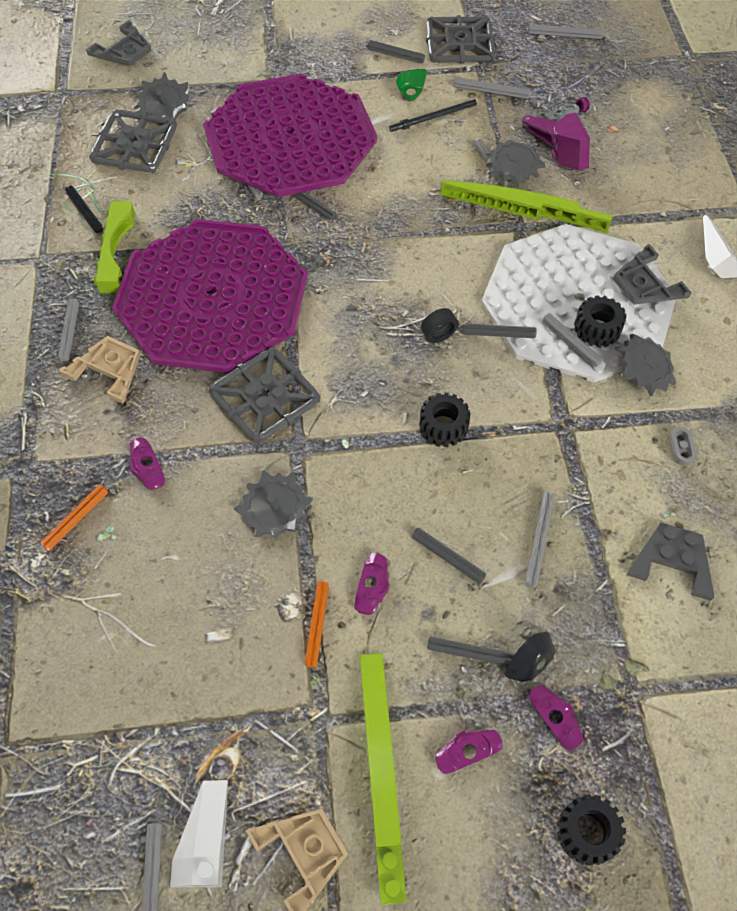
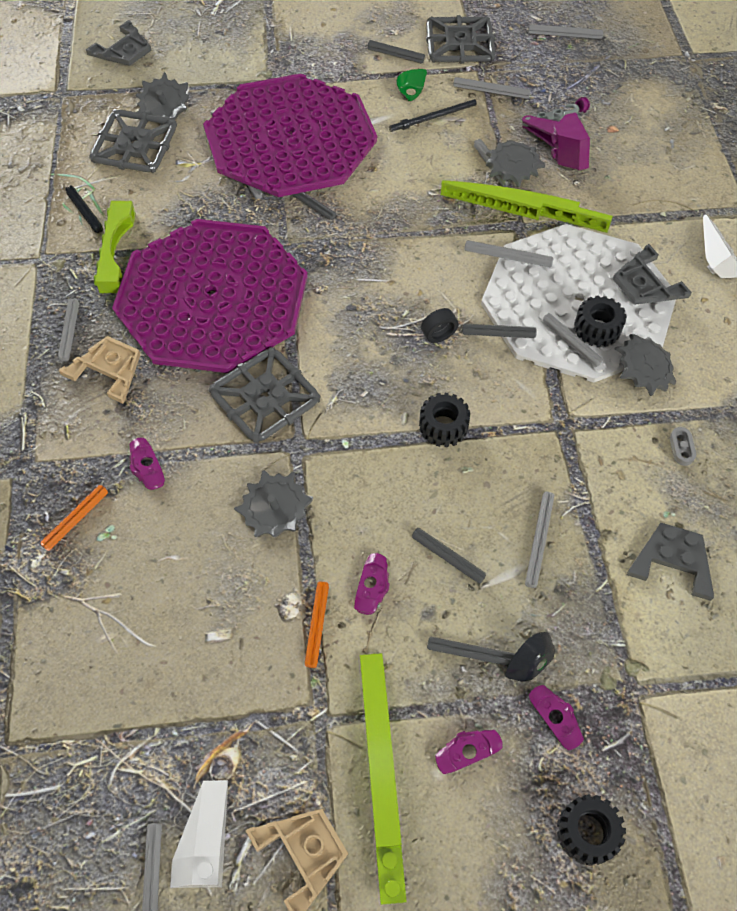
none -> light grey axle [465,240,554,267]

